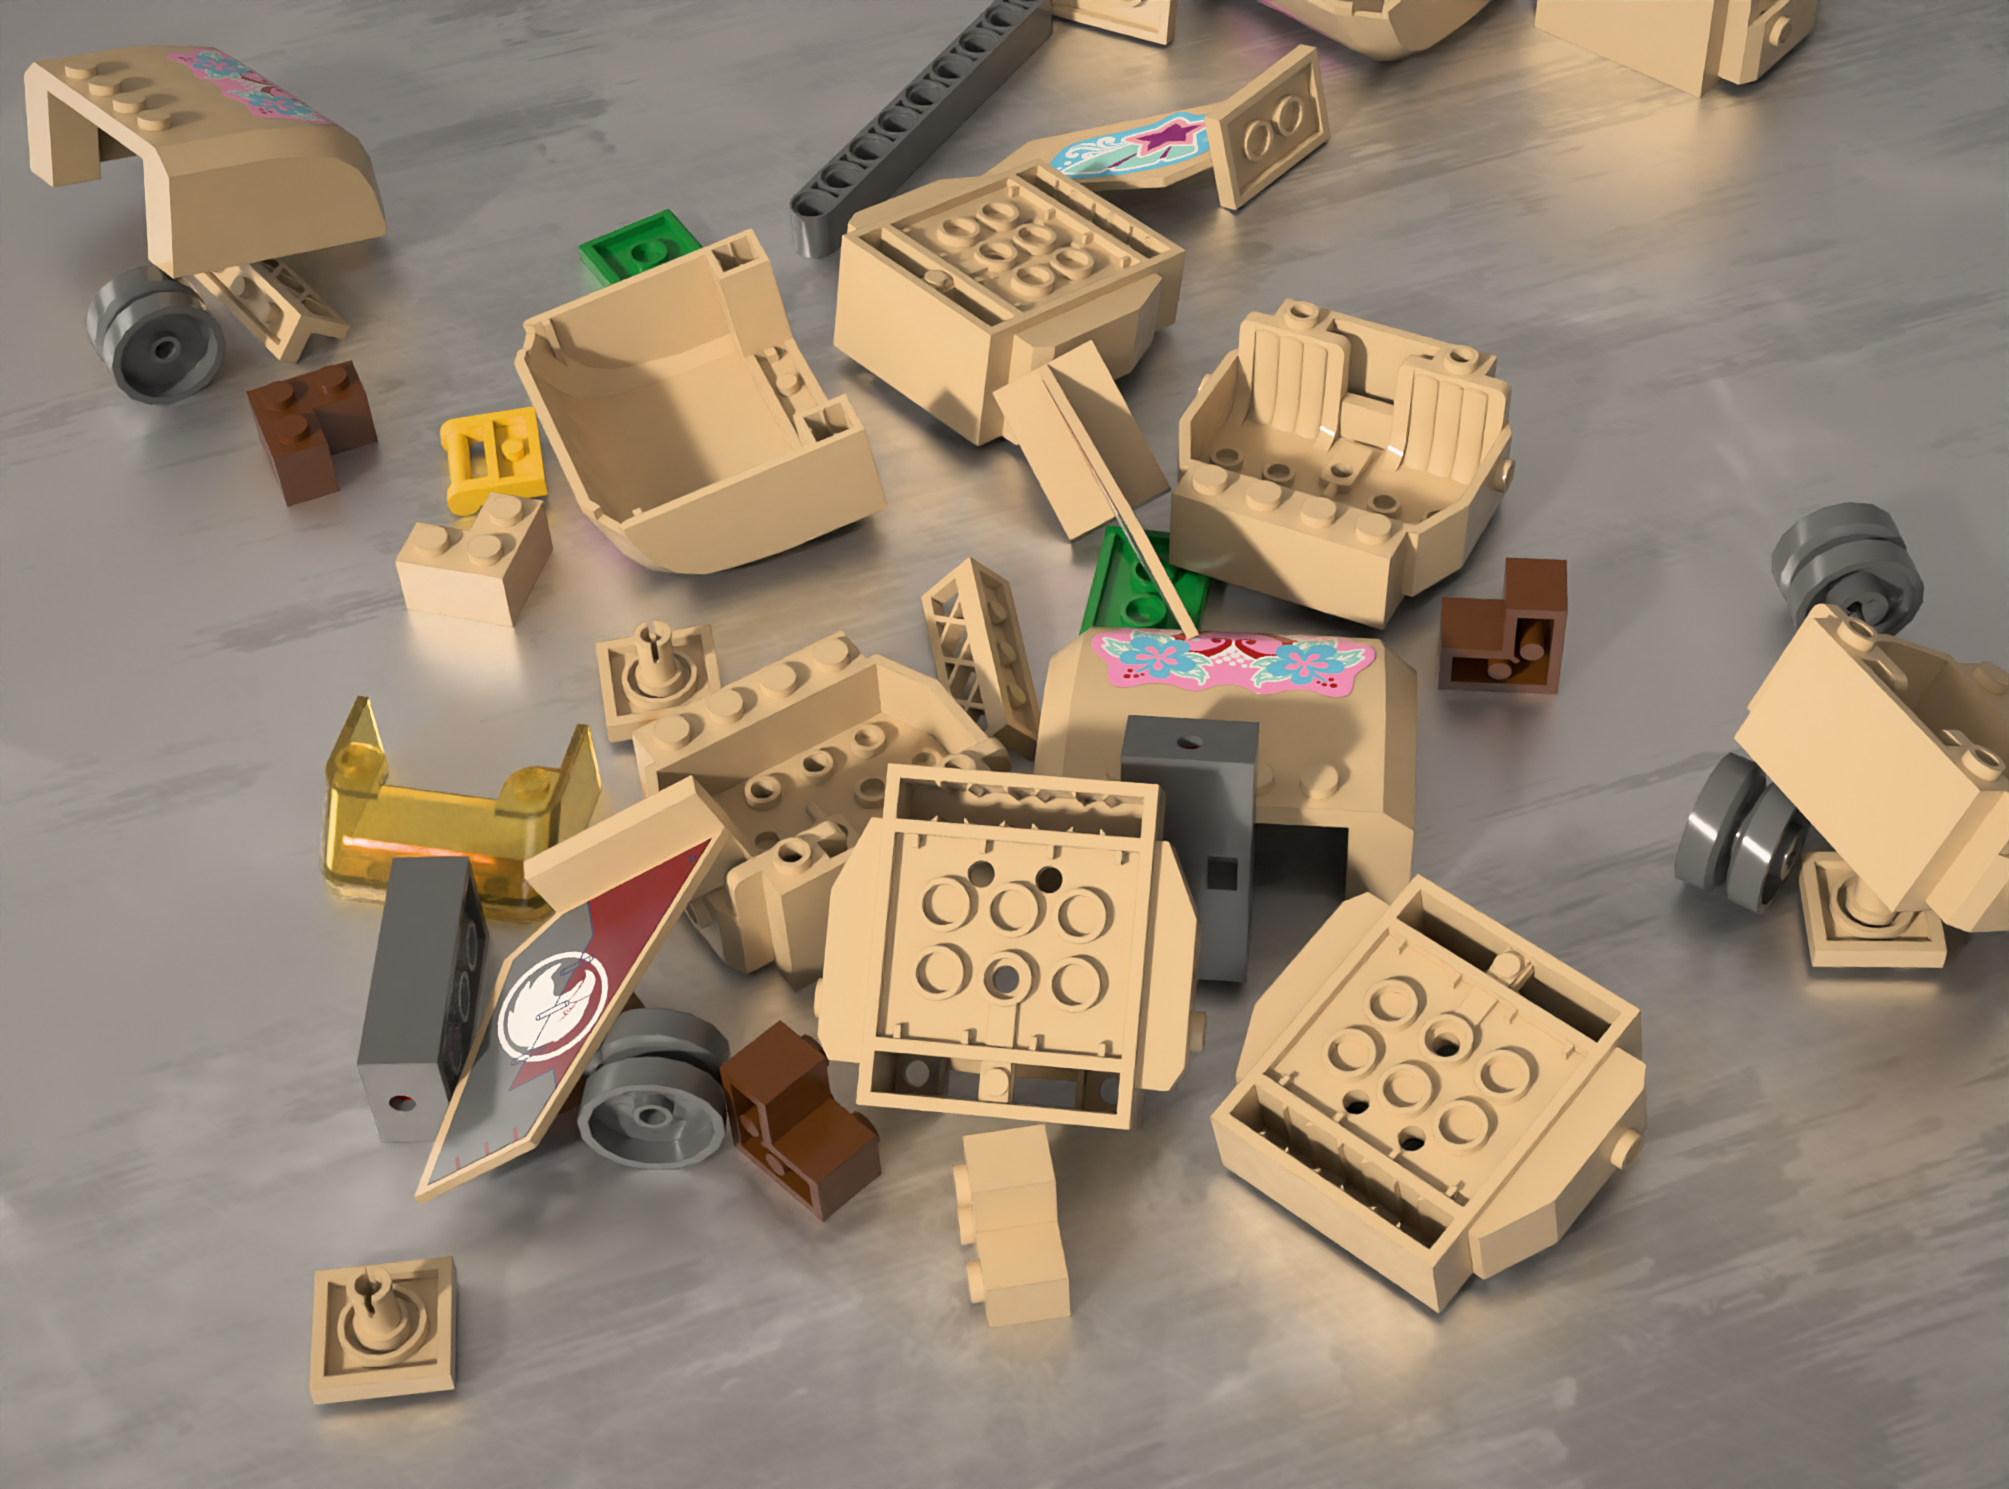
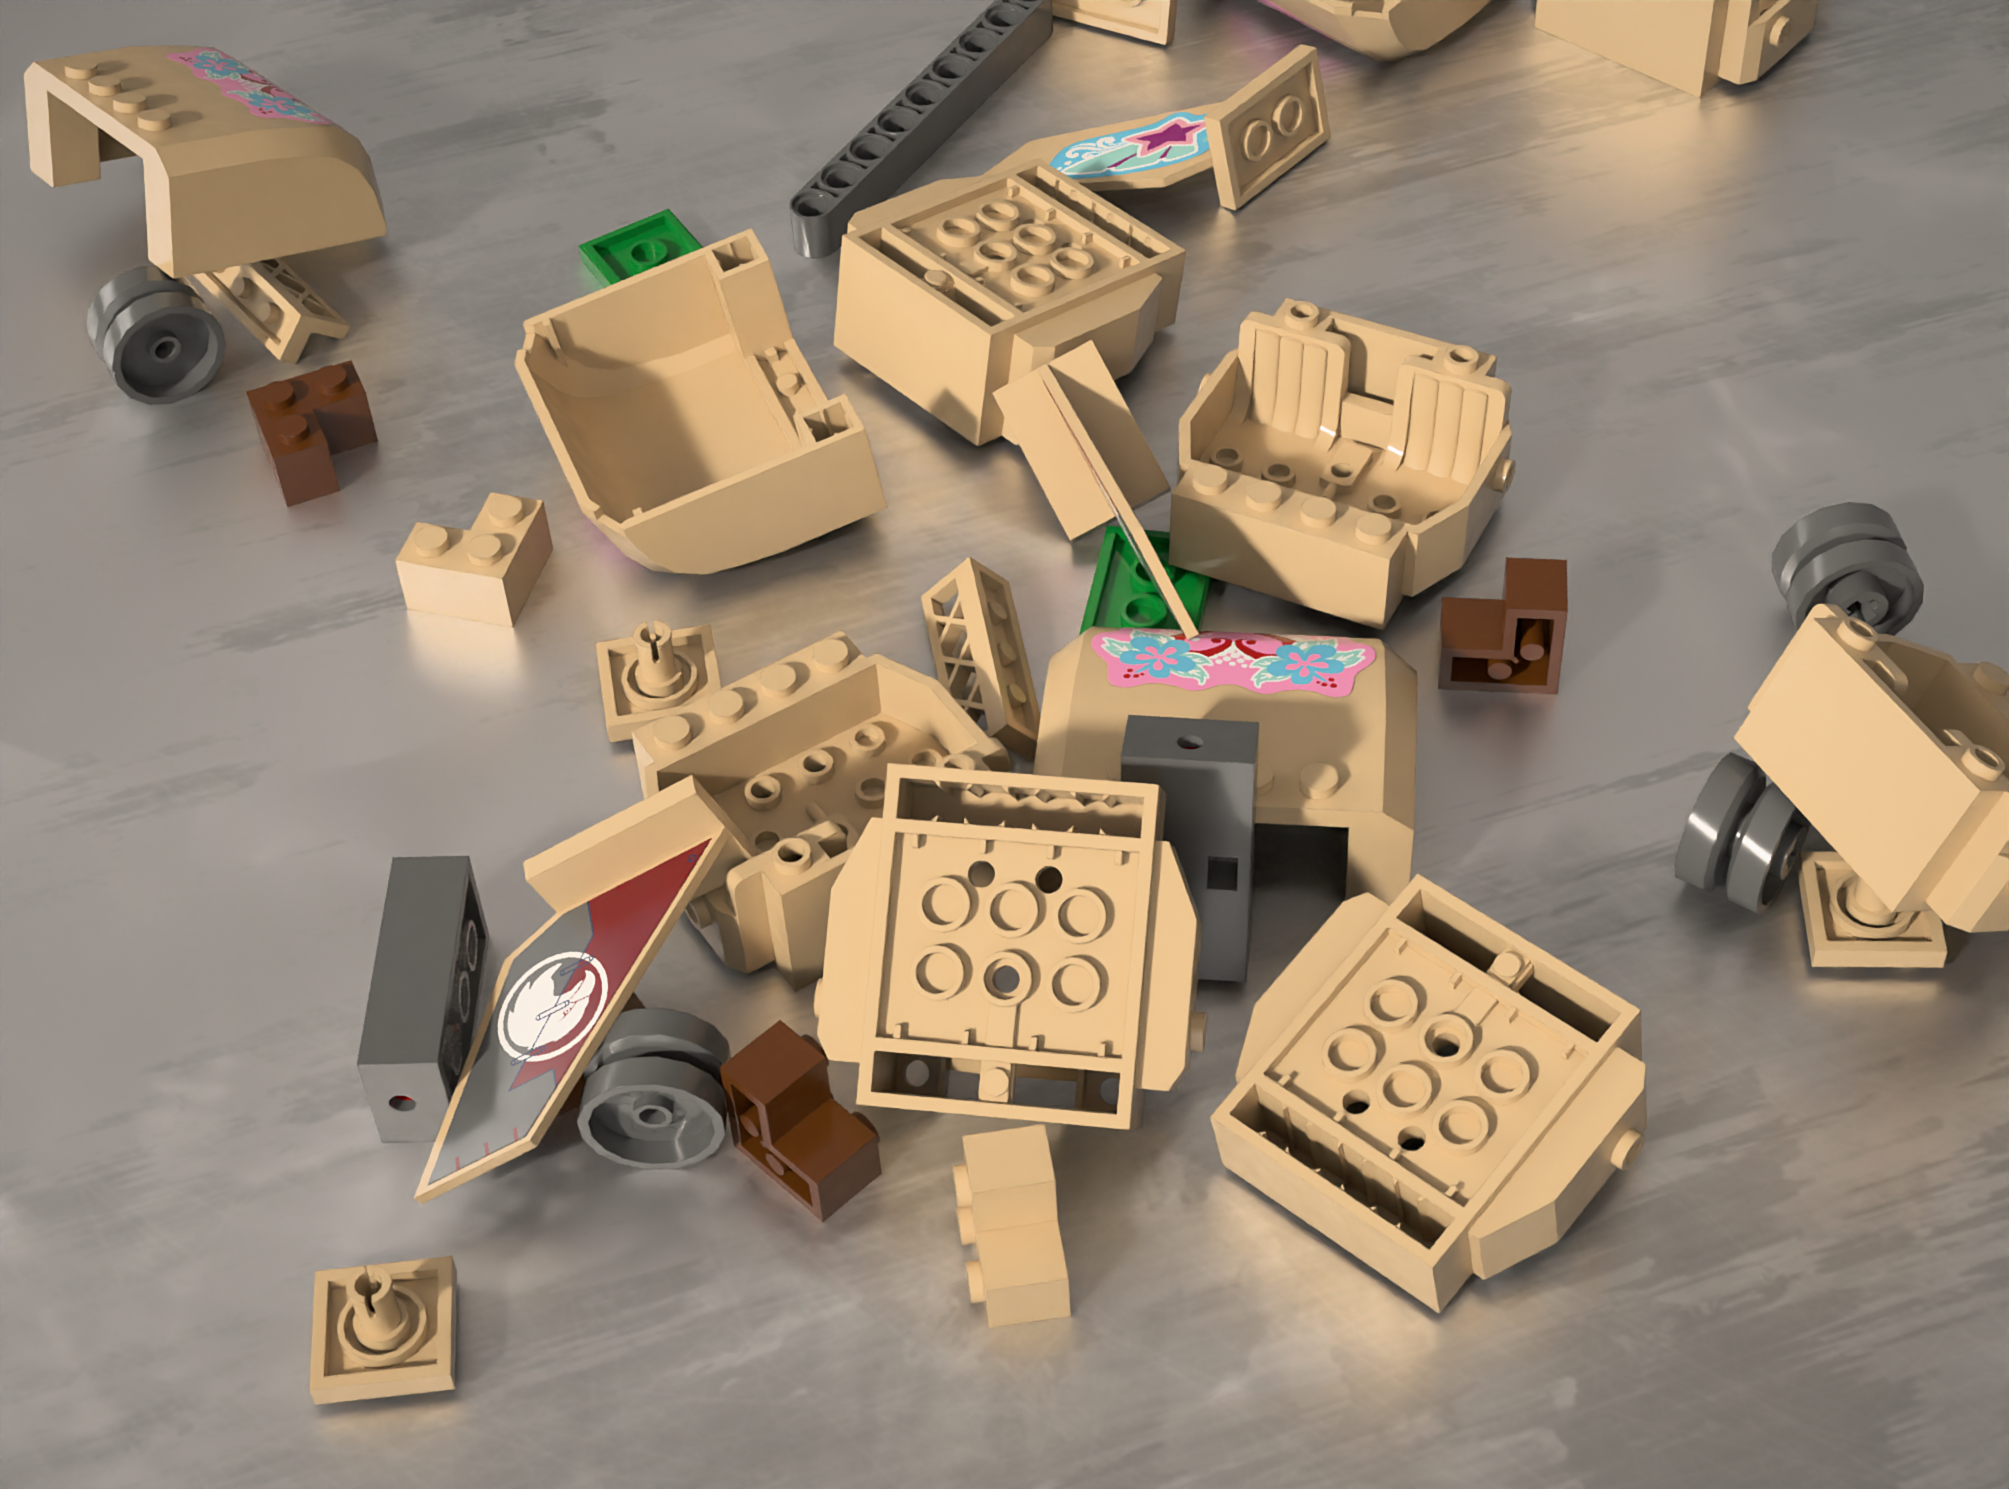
clear yellow windscreen [319,696,602,924] -> none
yellow plate [440,406,548,516] -> none

